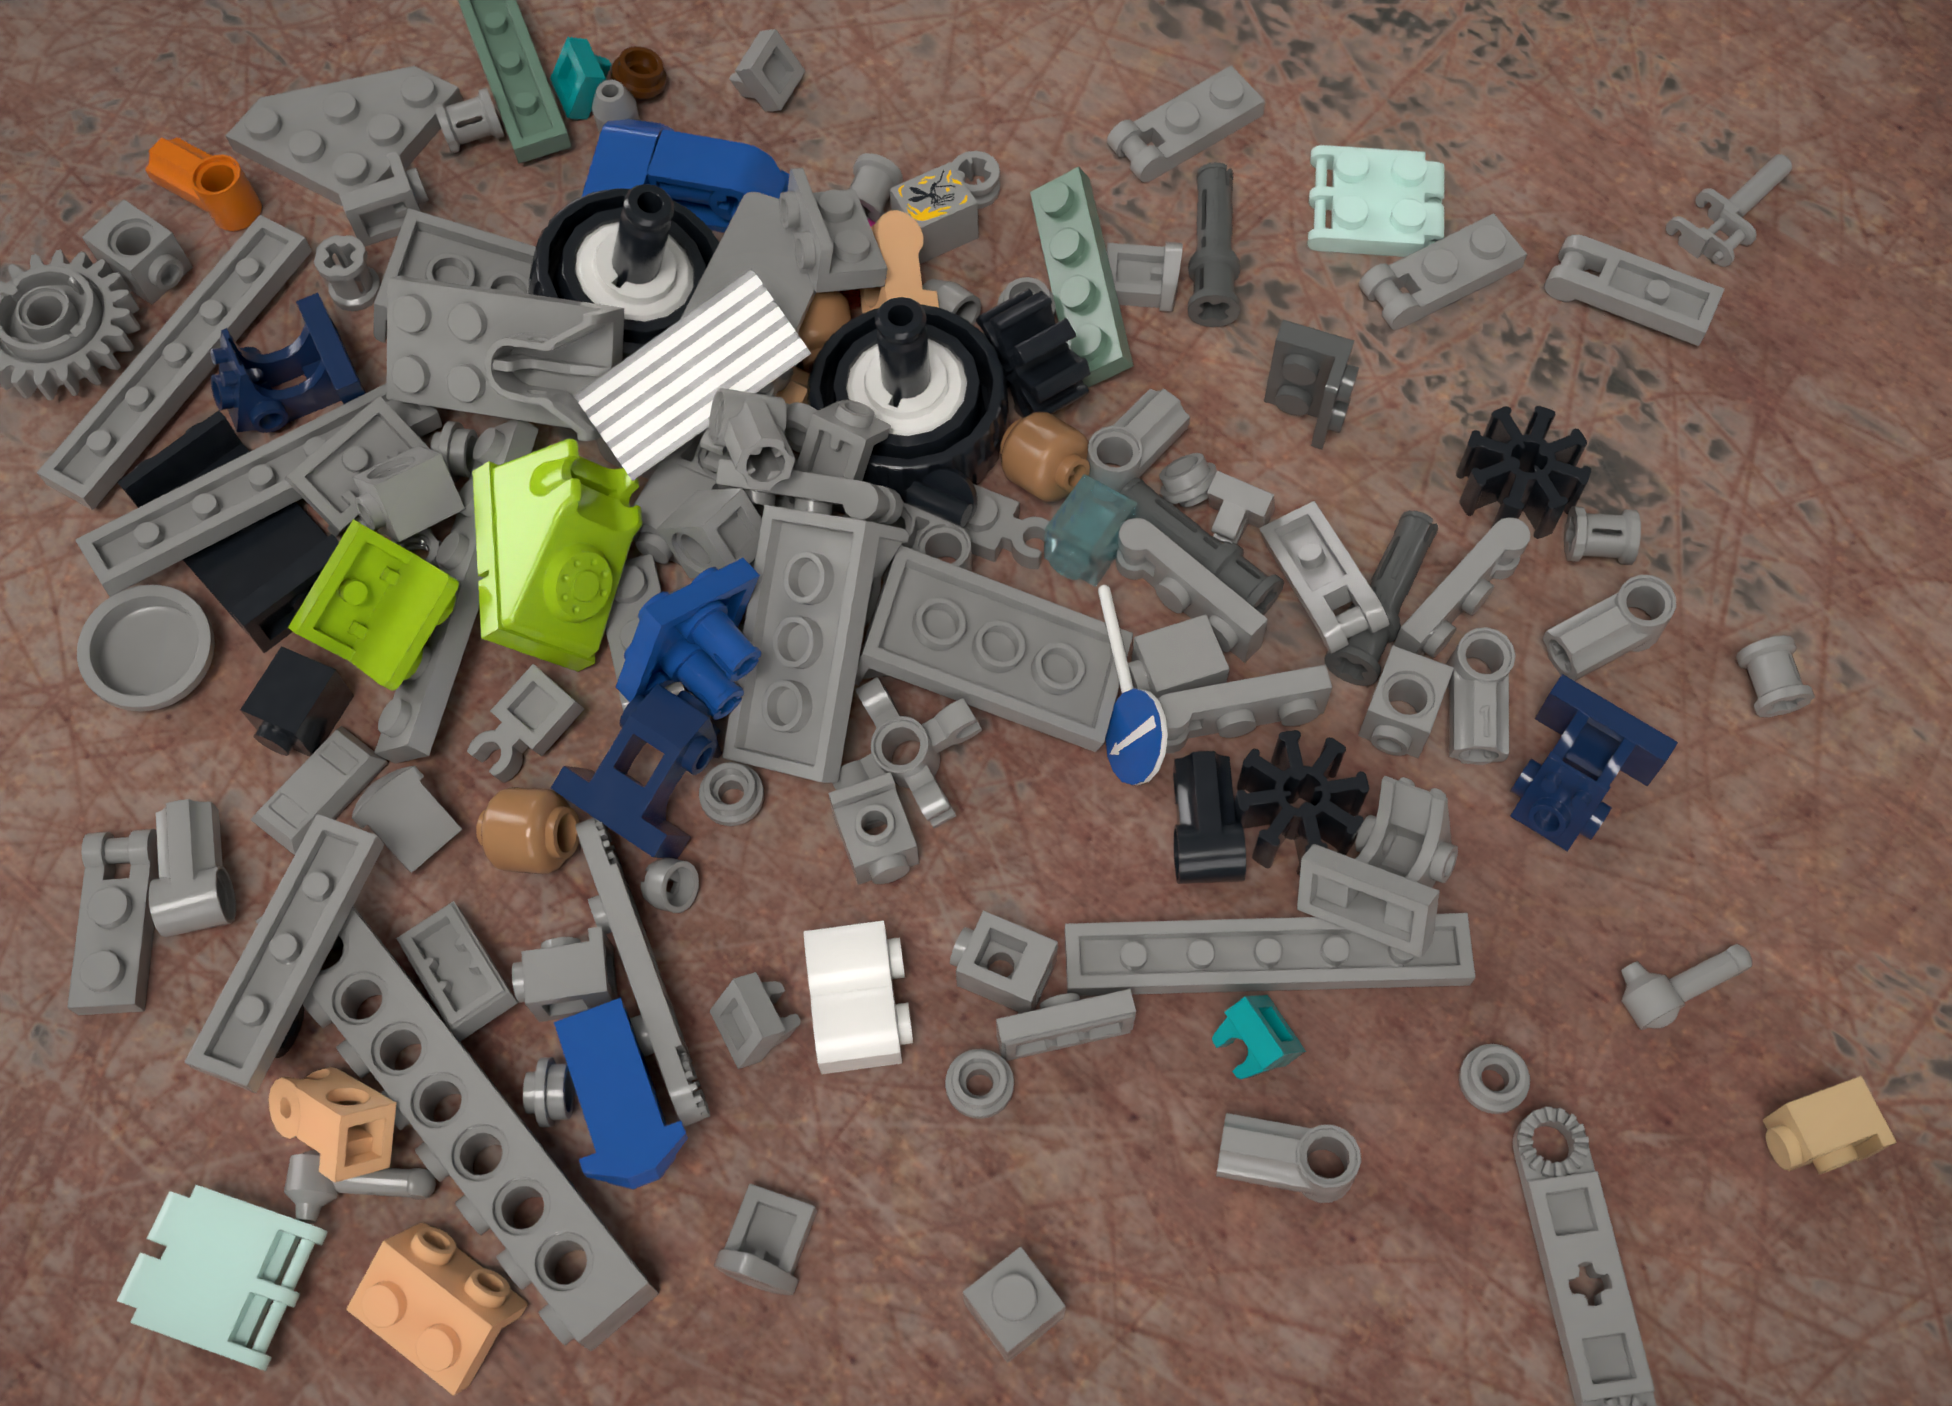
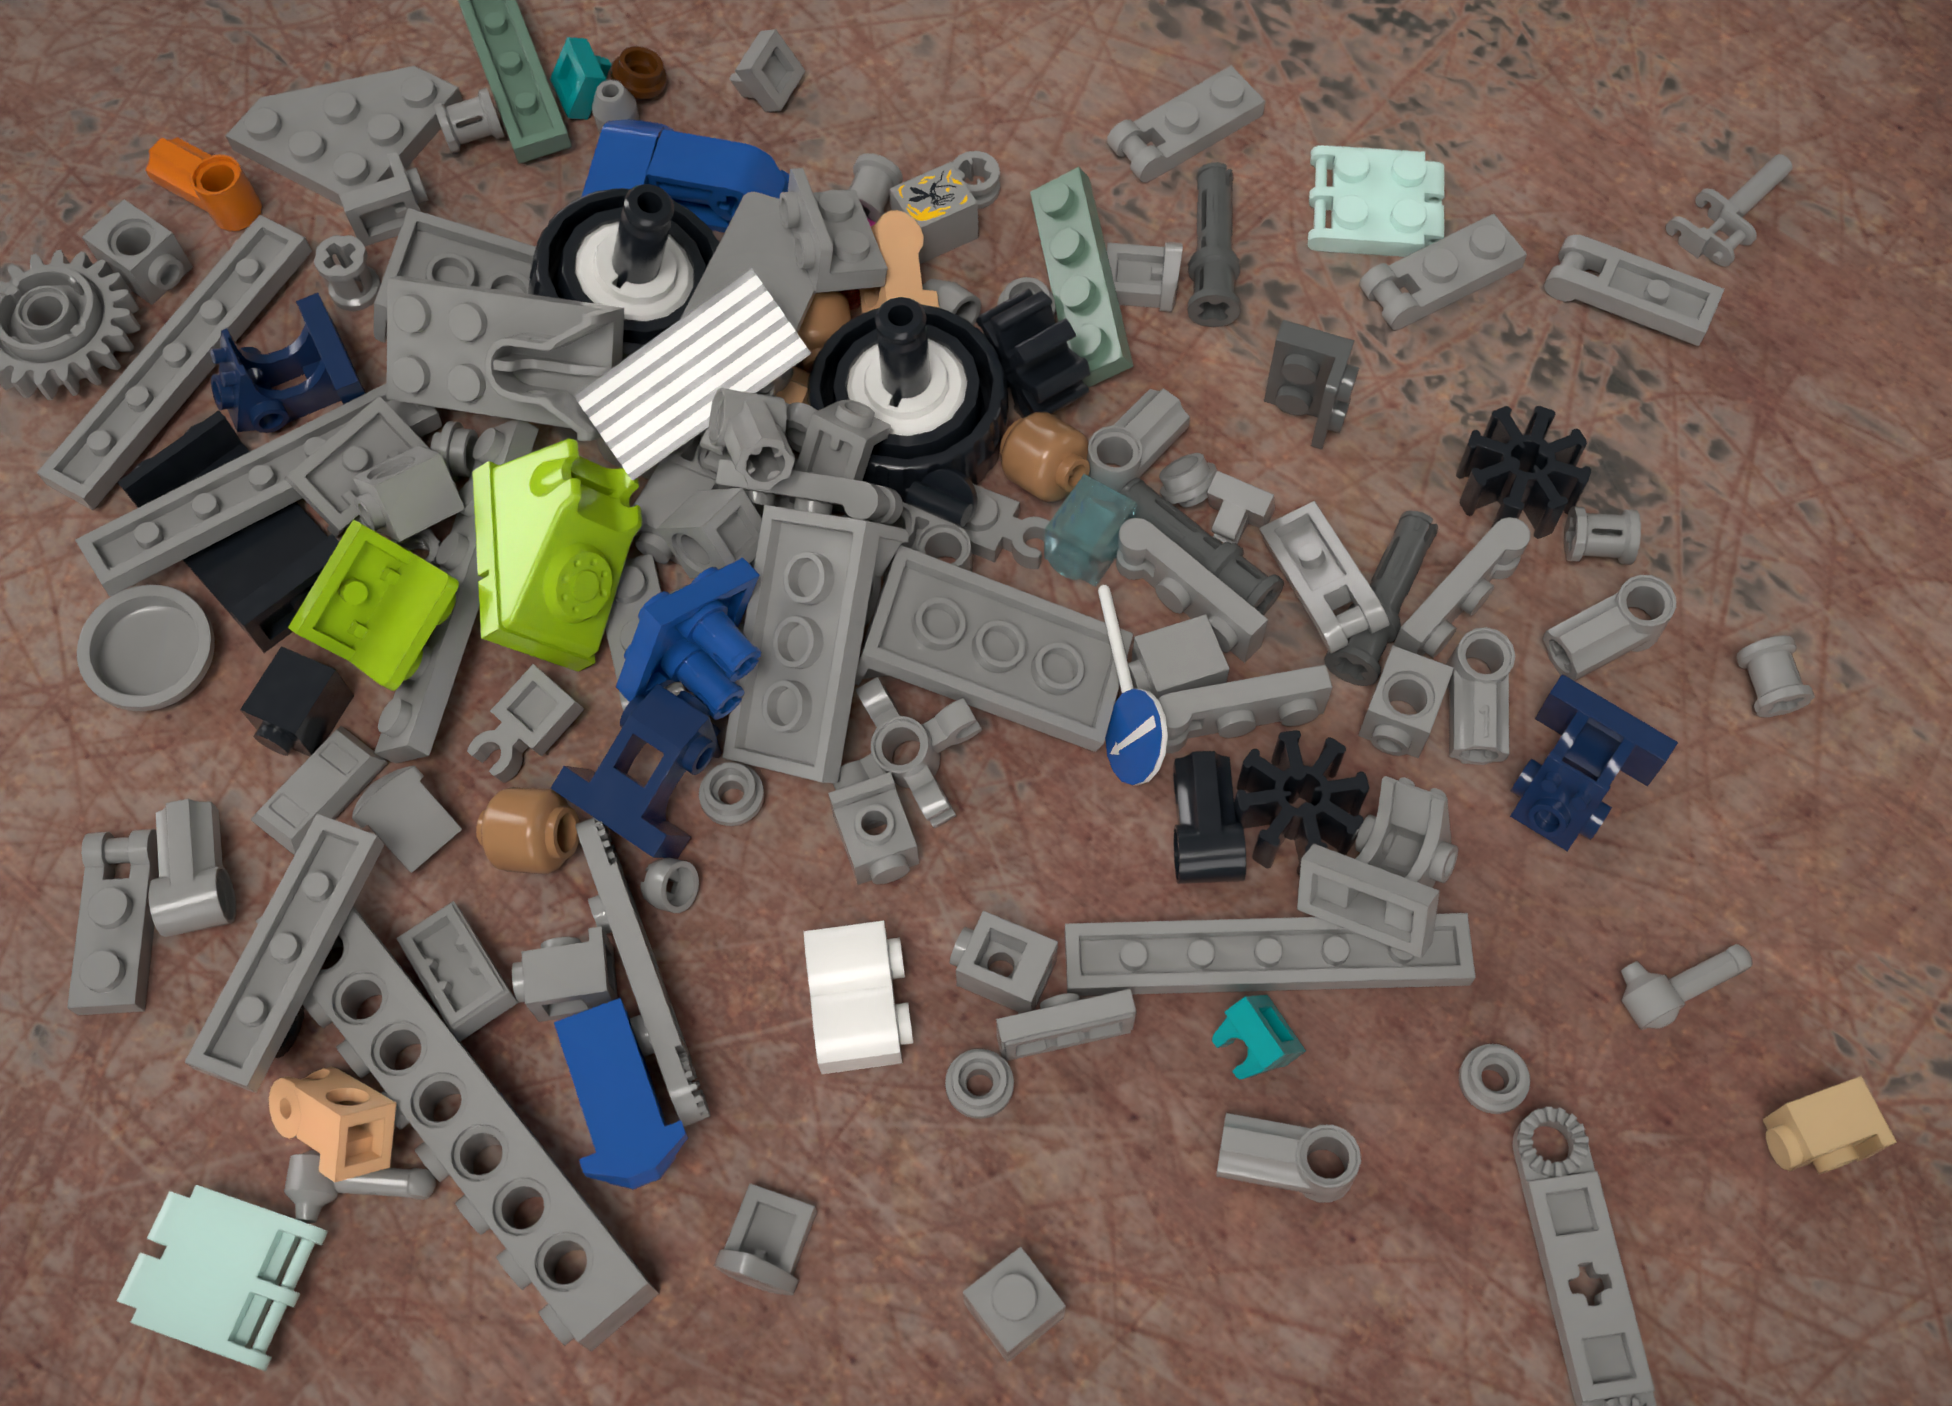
light nougat bracket [346,1223,527,1396] -> none
light grey plate [523,1057,574,1127] -> none
light grey tile [709,972,801,1069] -> none

